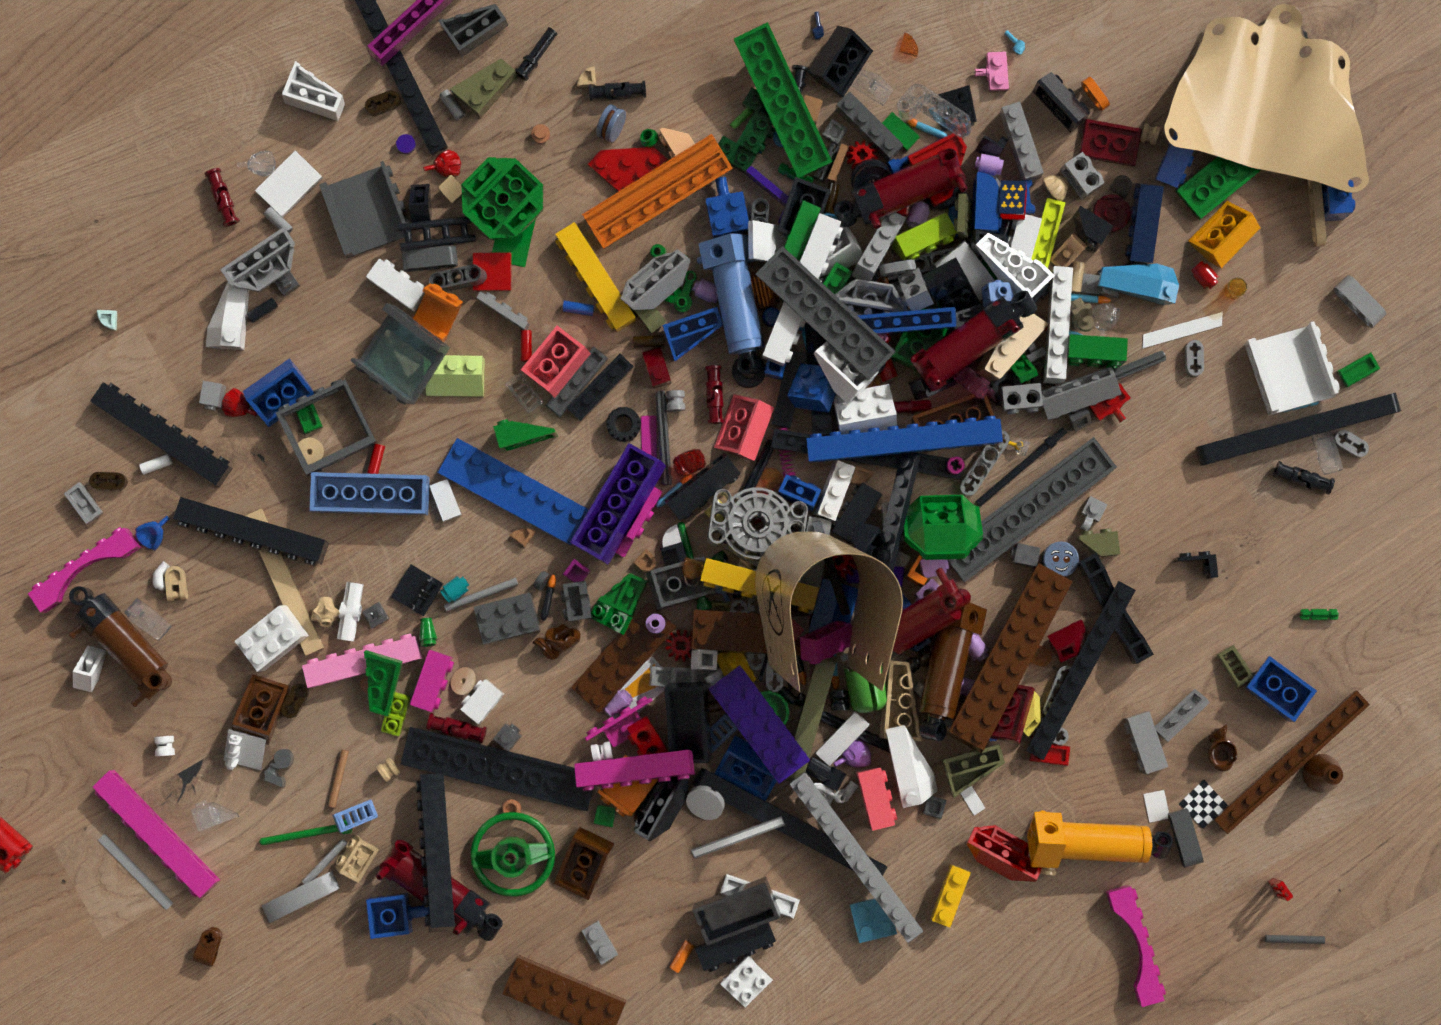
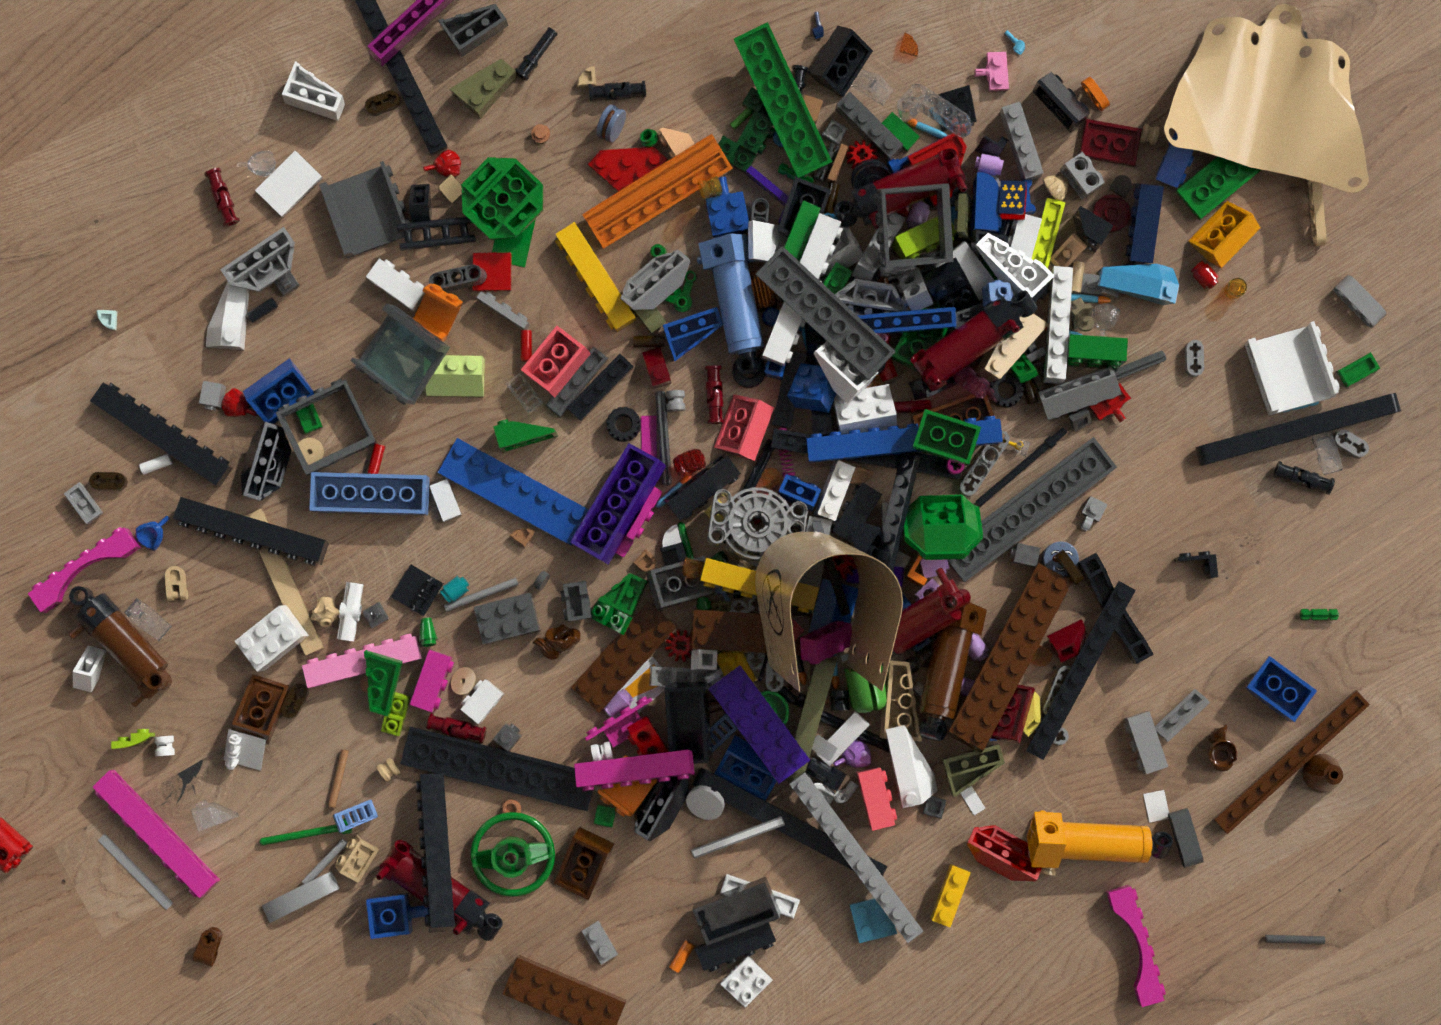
white arm [153,561,170,591] -> none
light grey hinge [263,207,293,234] -> none
dark grey leg [264,749,294,787] -> none
dark purple tile [396,134,416,154] -> none
dark grey beam [402,246,458,272] -> none
light grey hinge [439,89,465,121] -> none
black piece [541,574,556,621] -> none
blue hinge [563,301,595,316] -> none
magenta panel [563,559,591,583] -> none
lavender brick [646,614,666,634] -> none
lavender brick [692,278,718,303] -> none
light grey brick [1000,383,1043,415] -> none
red tile [1029,744,1070,766] -> none
olive slope [1076,528,1120,557] -> none
white sticker [1143,312,1223,348] -> none
sticker [1179,780,1228,829] -> none
olive slope [1217,645,1254,689] -> none
red tile [1267,878,1293,901] -> none
blue brick [1322,180,1355,221] -> none
none -> lime slope [111,729,155,749]
none -> black wedge [241,422,292,501]
none -> clear yellow wheel [698,176,722,200]
none -> white sticker [812,735,838,761]
none -> dark grey window [874,183,954,268]
none -> green brick [912,409,981,466]
none -> dark brown beam [1055,549,1084,585]

